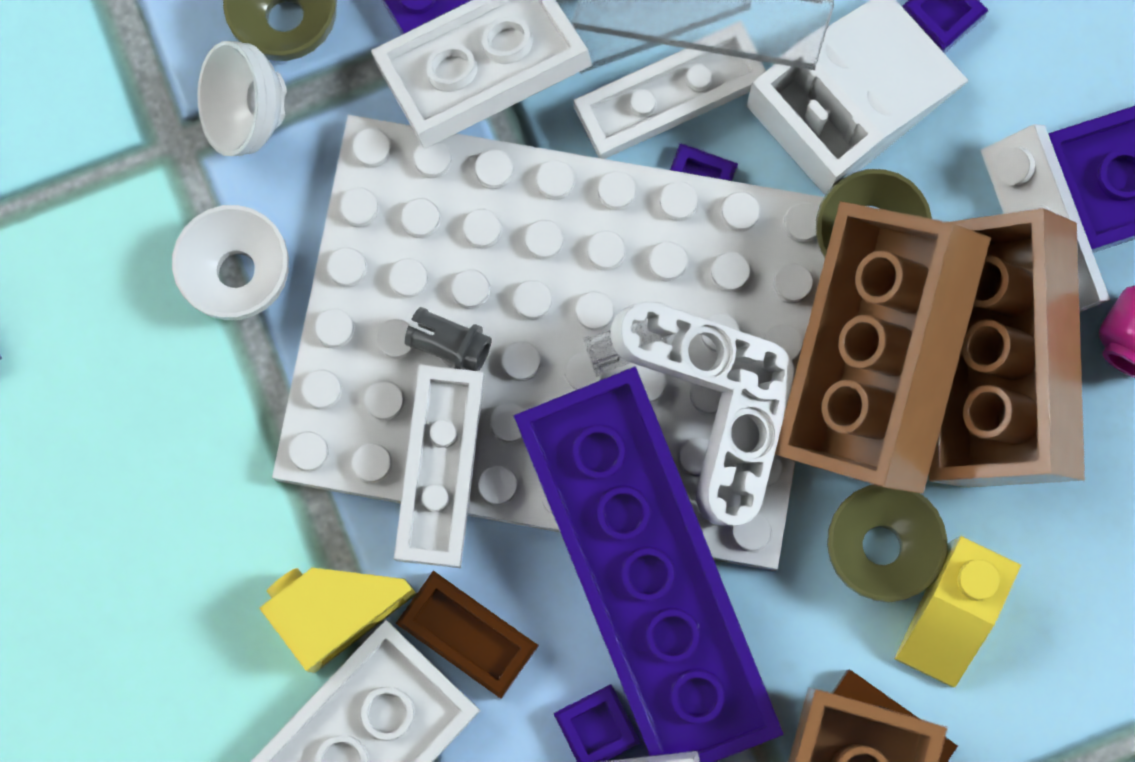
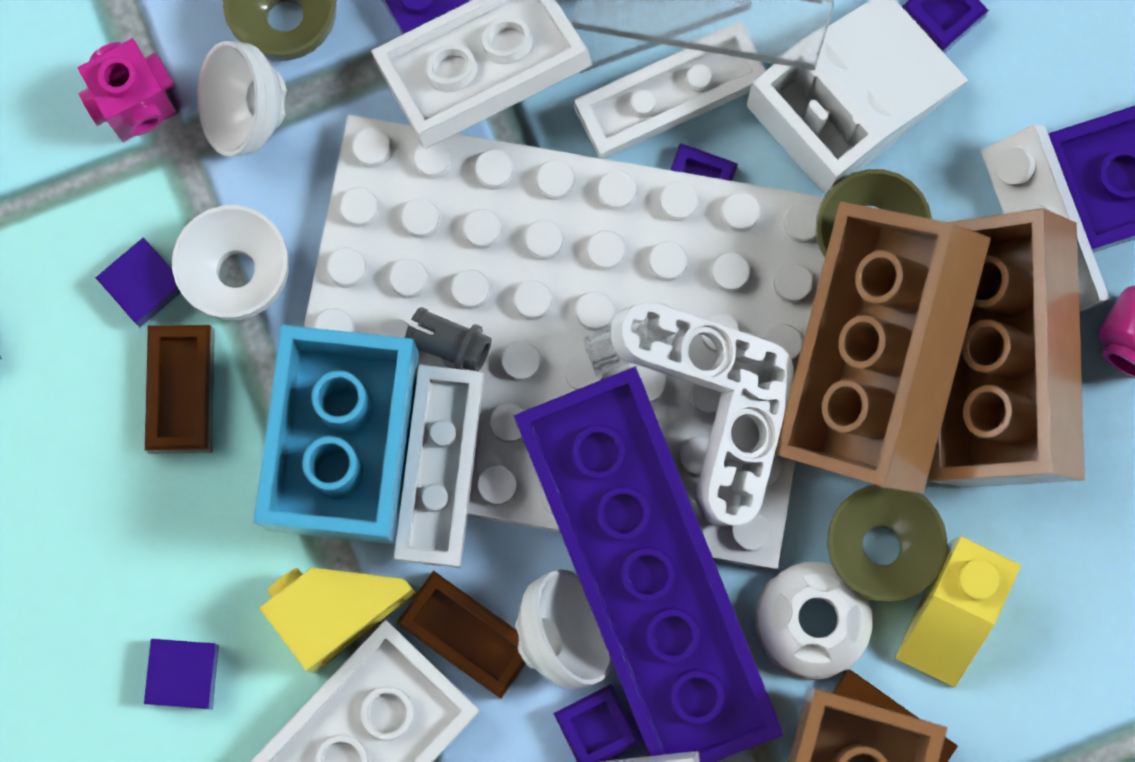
none -> dark pink brick [77,38,177,143]
none -> dark purple tile [95,237,181,328]
none -> dark purple tile [144,639,219,709]
none -> reddish brown tile [145,325,215,454]
none -> medium azure brick [254,324,420,545]
none -> white piece [515,569,613,689]
none -> white piece [755,562,873,679]

